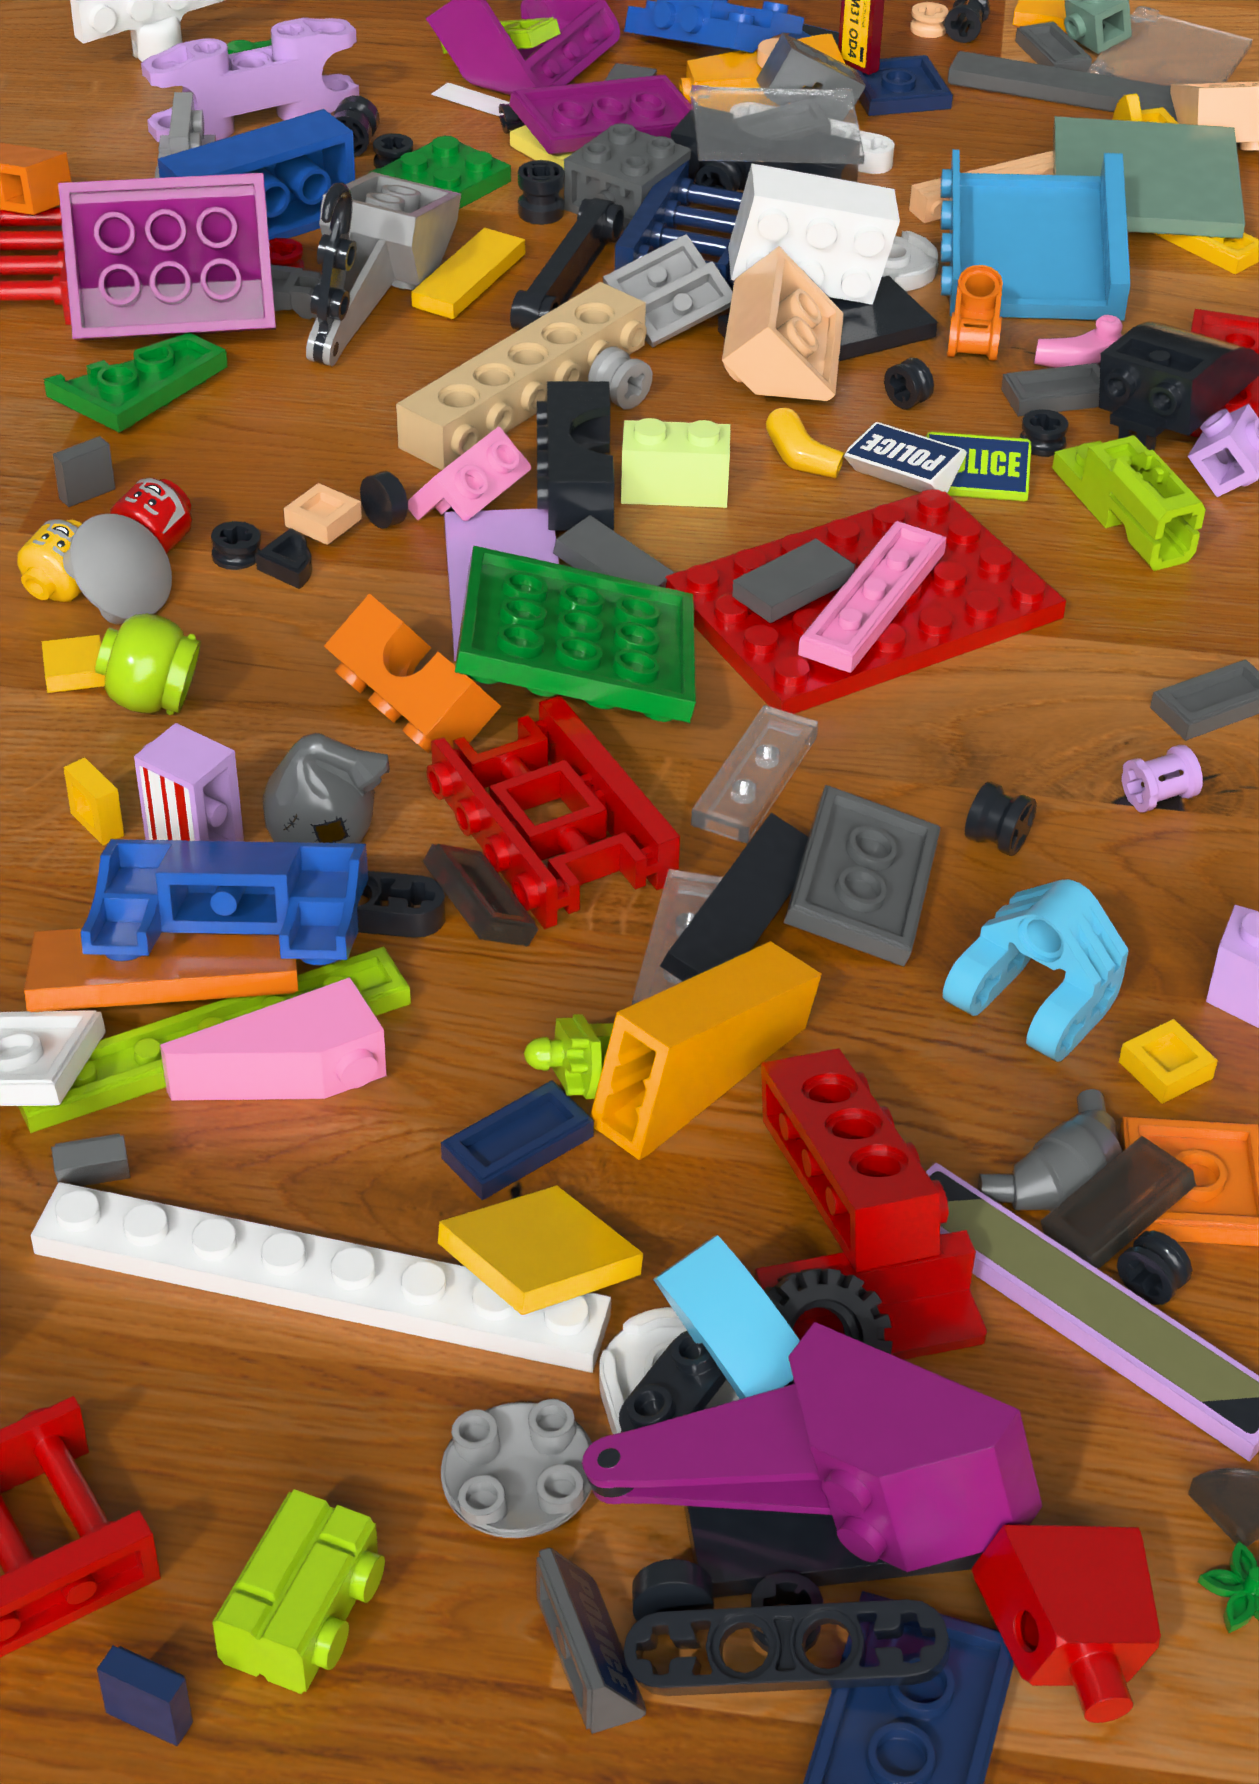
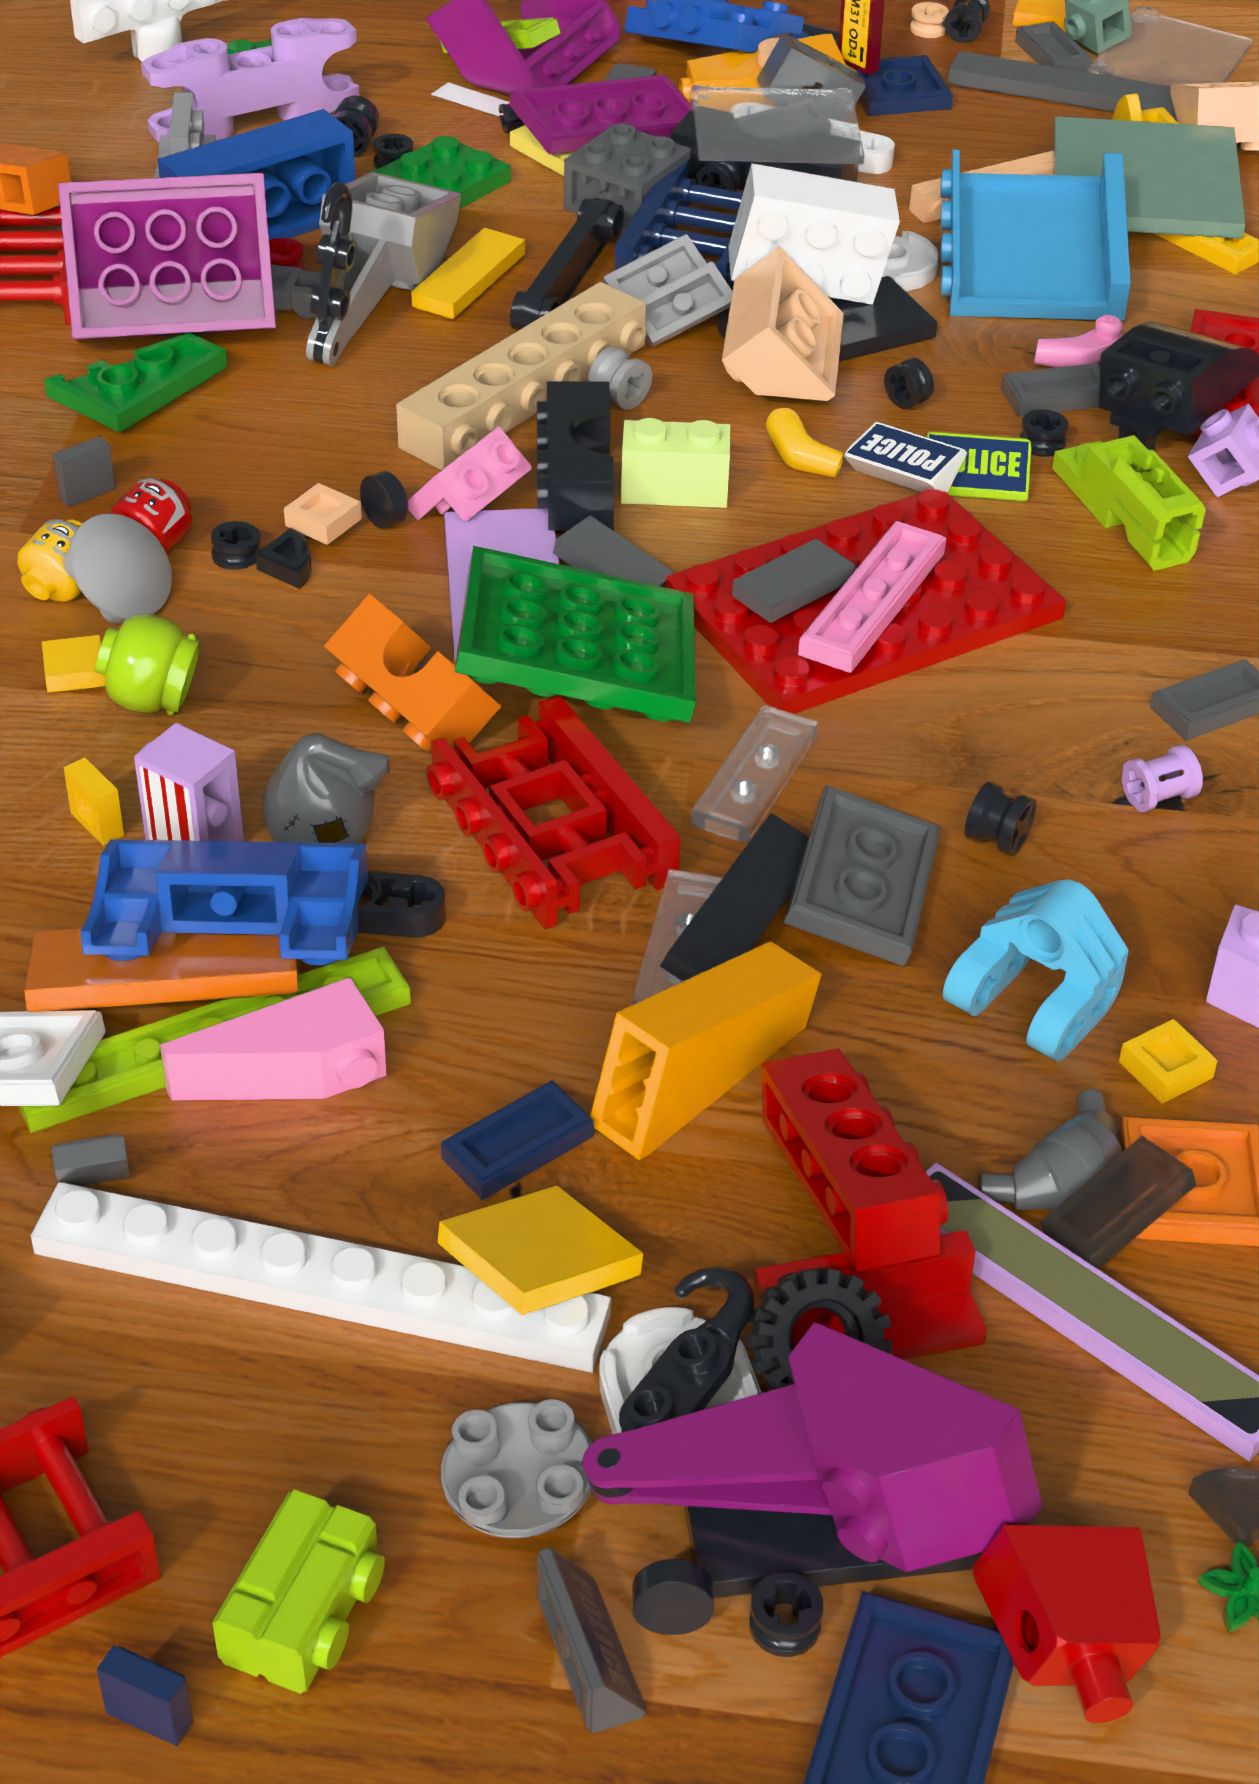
clear smoke tile [422,844,539,946] -> none
black wheel [518,160,564,225] -> none
lime piece [524,1014,614,1099] -> none
black beam [623,1599,951,1696] -> none
medium azure slope [653,1235,800,1399] -> none
orange piece [947,265,1003,361] -> none
black bush [1117,1230,1193,1305] -> none

